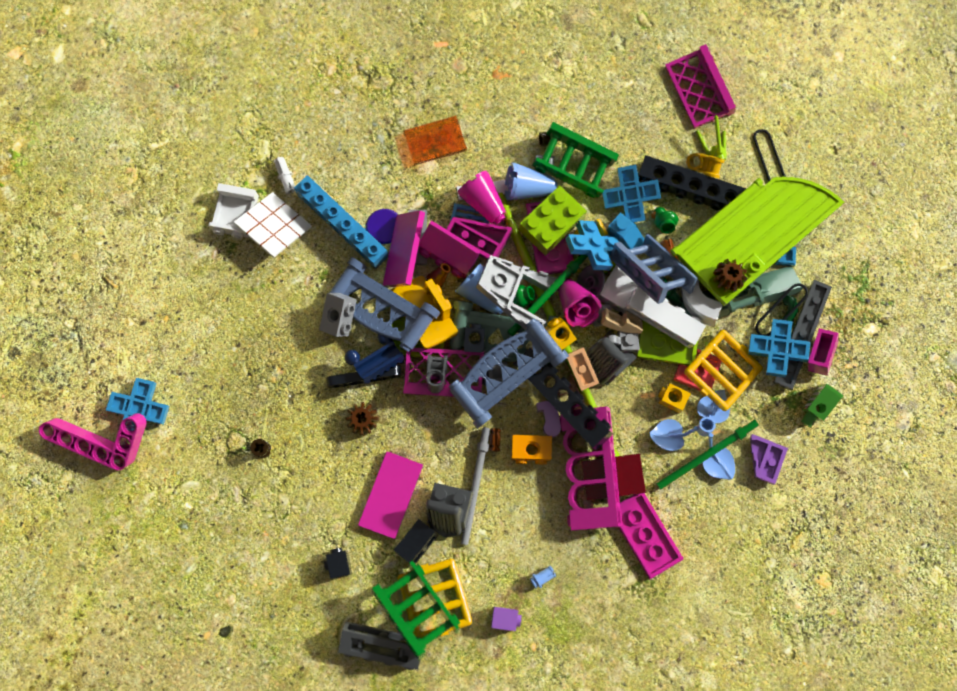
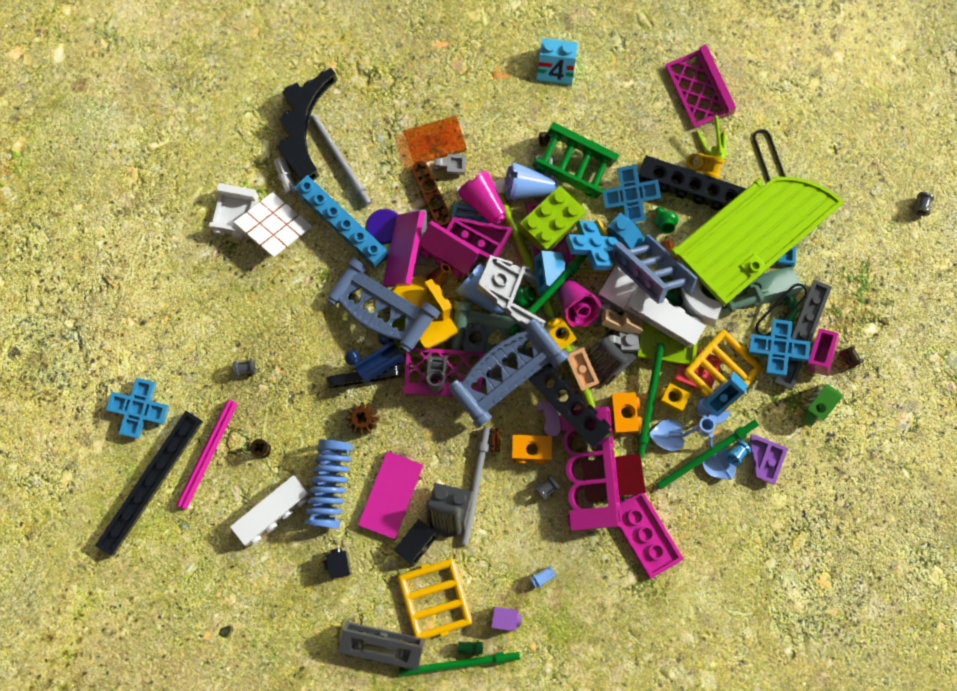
dark pink beam [39,413,146,471] -> none
light grey brick [319,293,357,337] -> none
green fence [372,560,460,661] -> none
dark grey dish [576,265,605,297] -> none
reddish brown gear [713,259,748,293] -> none
none -> black plate [95,411,204,556]
none -> dark pink axle [176,400,237,509]
none -> white brick [230,475,311,546]
none -> dark grey bush [233,358,256,378]
none -> black arch [276,68,337,181]
none -> medium blue piece [303,439,354,529]
none -> light grey bar [310,114,372,206]
none -> green bar [399,652,520,676]
none -> reddish brown beam [412,161,451,228]
none -> light grey plate [434,154,466,175]
none -> dark green pin [458,640,483,656]
none -> dark azure slope [534,251,565,294]
none -> dark grey bush [534,475,561,500]
none -> medium azure slope [536,38,578,86]
none -> light orange brick [610,392,642,435]
none -> green bar [636,343,665,459]
none -> dark azure slope [703,371,747,417]
none -> dark azure bush [725,440,751,466]
none -> dark brown bush [839,345,864,370]
none -> dark grey bush [913,192,935,216]

